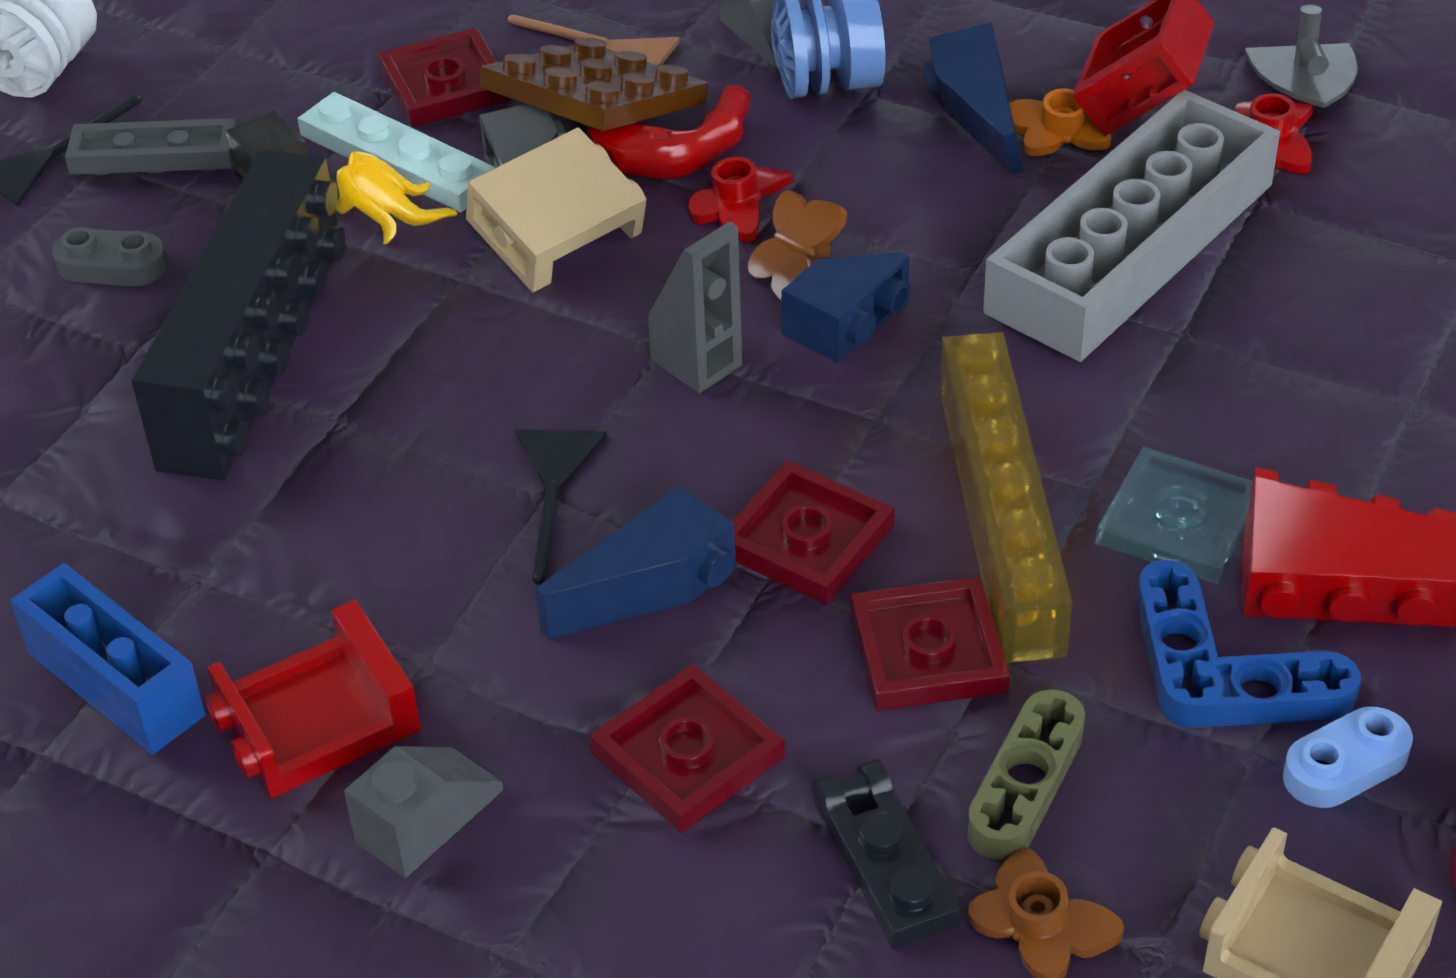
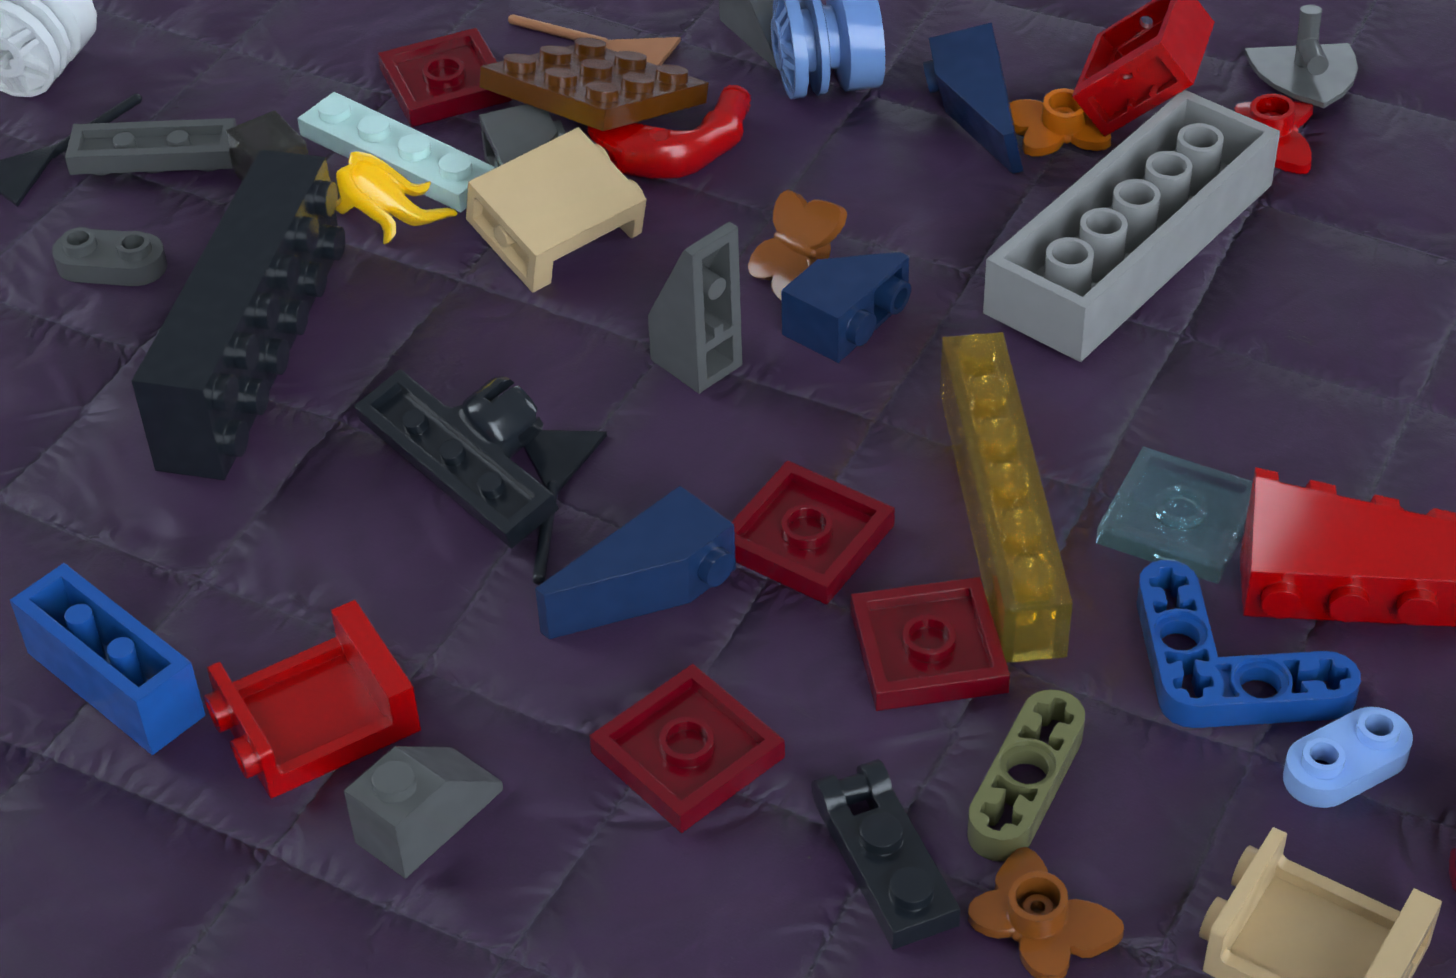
red animal [688,157,794,243] -> none
none -> black plate [354,369,559,549]

